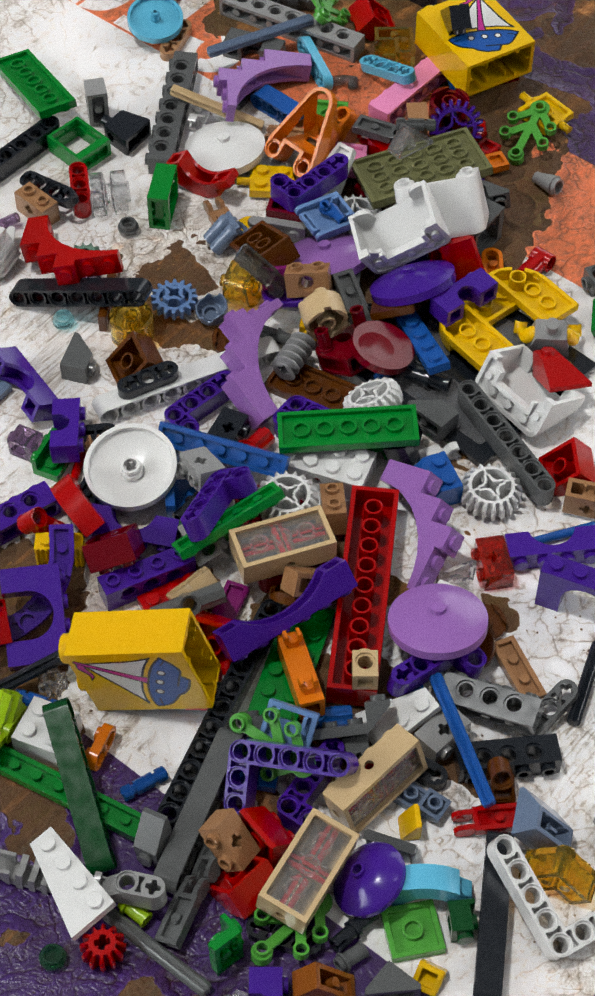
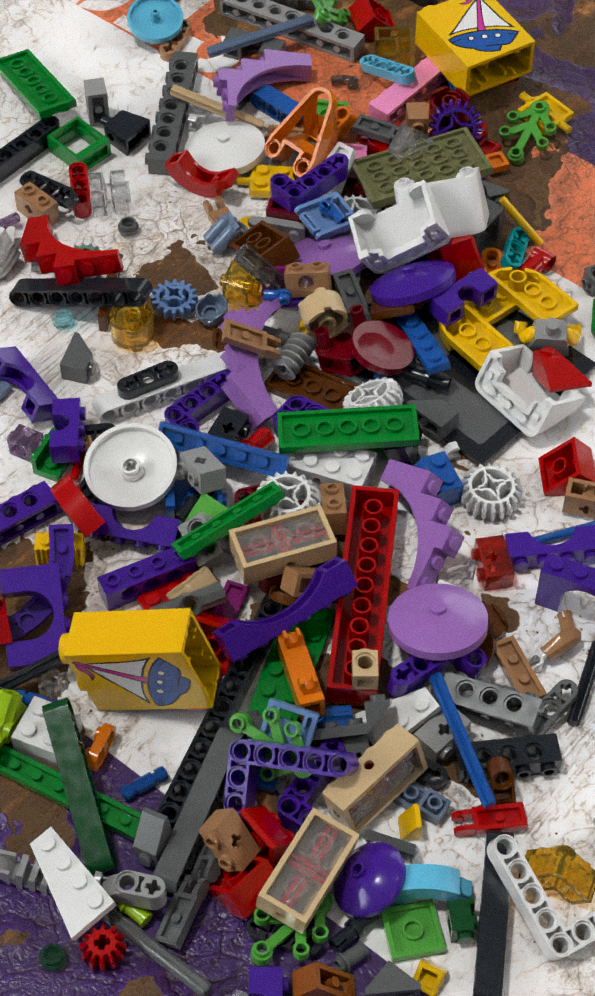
red piece [17,507,65,535] -> none
dark red brick [81,523,146,575] -> none
reddish brown slope [105,331,163,383] -> none
green window [147,163,179,230] -> none
dark purple beam [180,466,258,542] -> none
green bracket [208,913,244,976] -> none
medium azure beam [297,36,333,90] -> none
dark grey axle [396,117,436,131] -> none
black slope [440,3,472,35] -> none
dark grey beam [457,380,555,506] -> none
sand blue slope [511,787,573,859] -> none
light grey cone [532,171,564,195] -> none
none -> medium nougat hinge [221,319,281,360]
none -> blue arm [263,289,292,305]
none -> yellow bar [498,196,544,246]
none -> teal beam [500,227,529,271]
none -> medium nougat arm [529,610,581,672]

